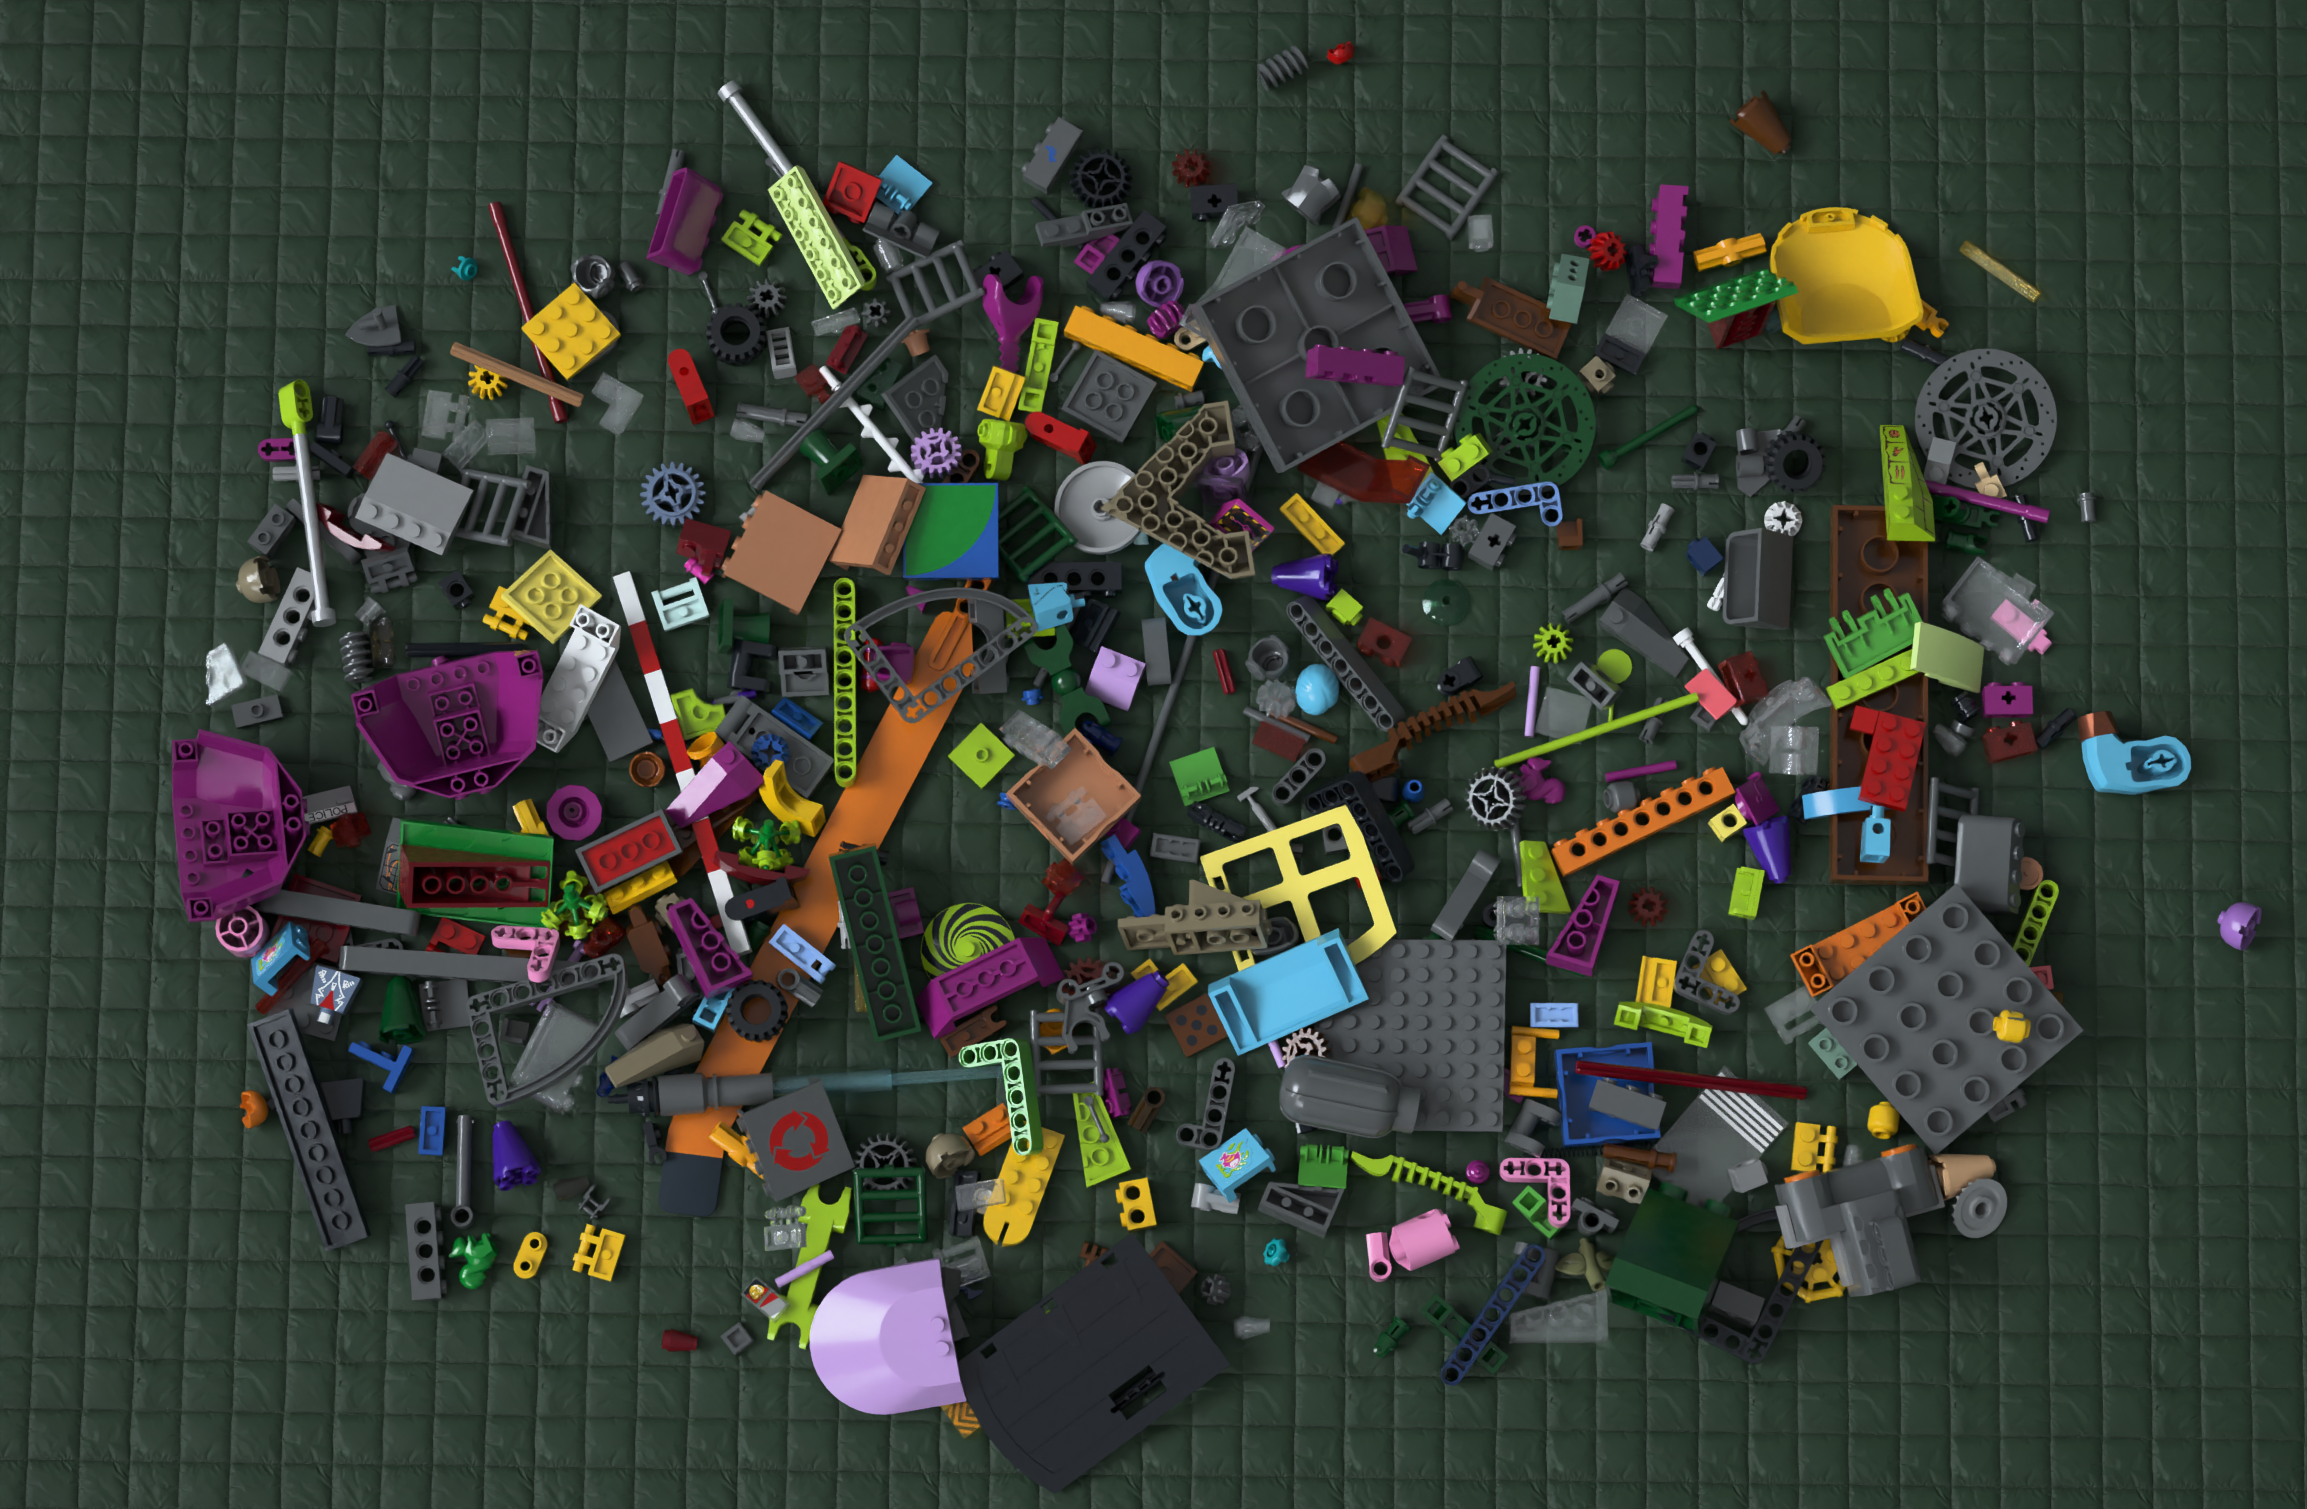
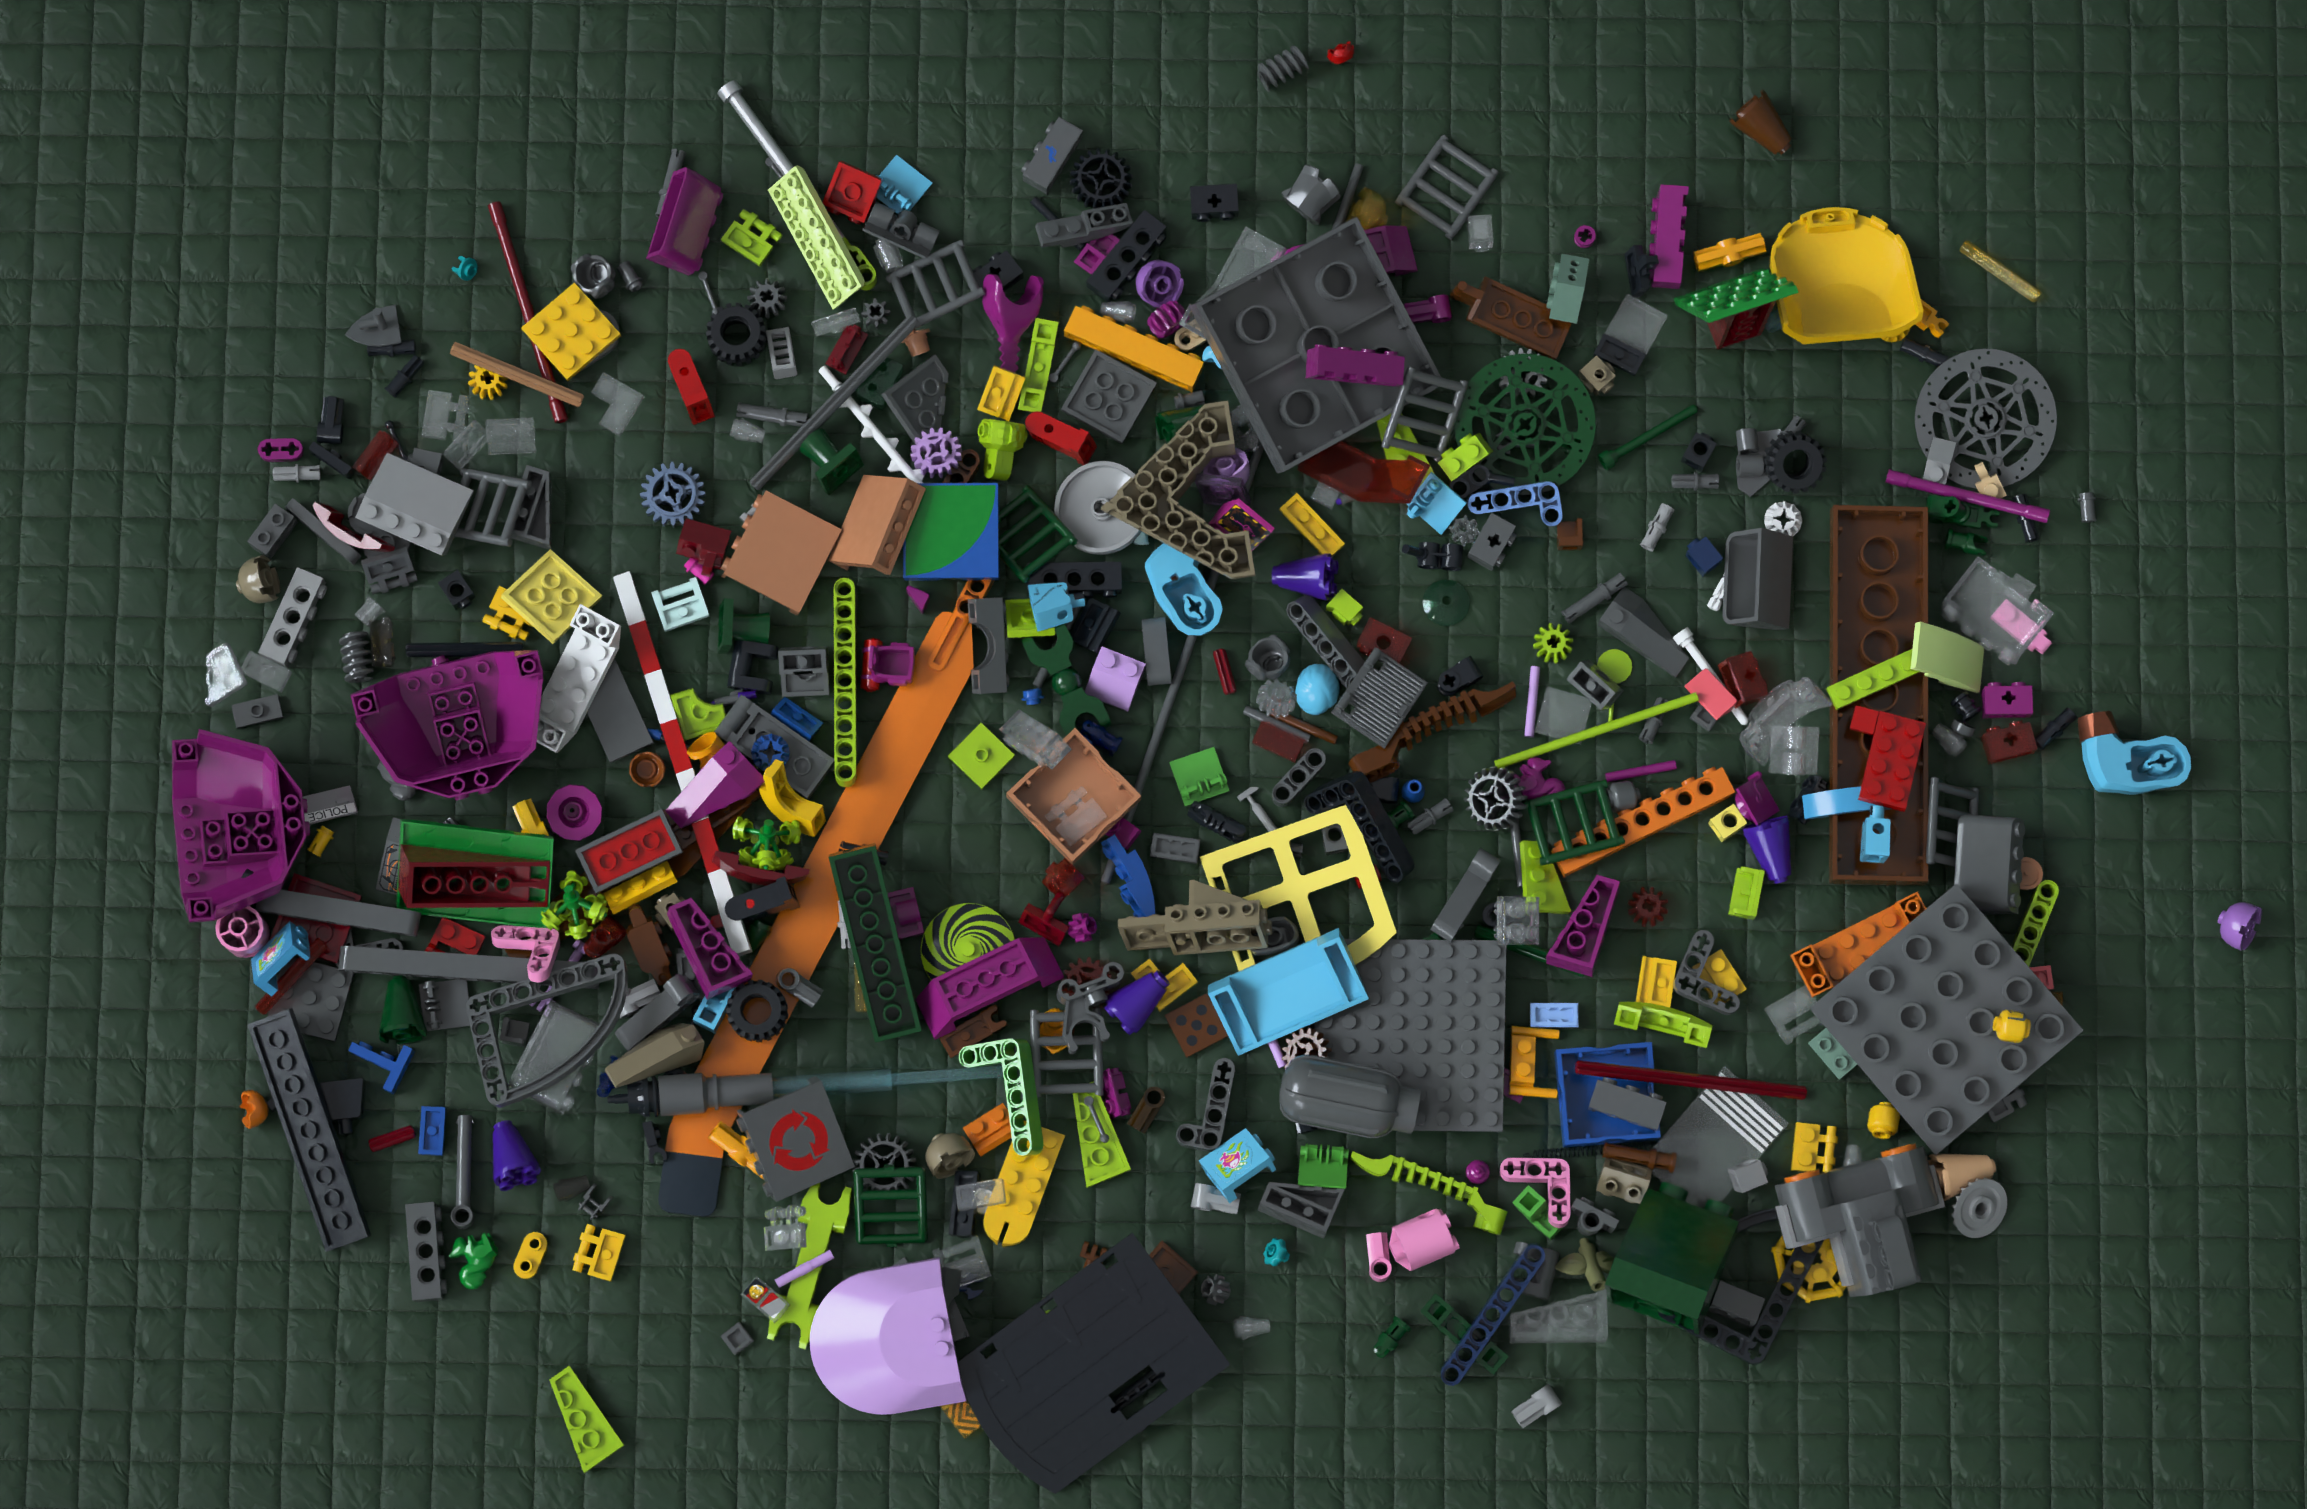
flat silver piece [279,379,336,627] -> none
sand blue torso [311,965,363,1025] -> none
clear red brick [330,812,372,849] -> none
dark red cone [661,1328,698,1352] -> none
light blue plate [769,924,836,984] -> none
clear red plate [794,364,830,405] -> none
dark grey beam [844,587,1037,723] -> none
blue bush [997,793,1017,810] -> none
yellow brick [1115,1178,1156,1232] -> none
clear red gear [1172,148,1211,188] -> none
clear plate [1210,200,1265,248] -> none
dark grey connector [1504,1099,1562,1158] -> none
red gear [1587,231,1628,271] -> none
bright green hinge [1823,588,1923,679] -> none
lime wedge [1880,425,1935,541] -> none
none -> lime wing [549,1366,625,1474]
none -> dark grey window [1331,647,1428,749]
none -> light grey piece [1511,1384,1563,1429]
none -> dark green bar [1522,780,1625,866]

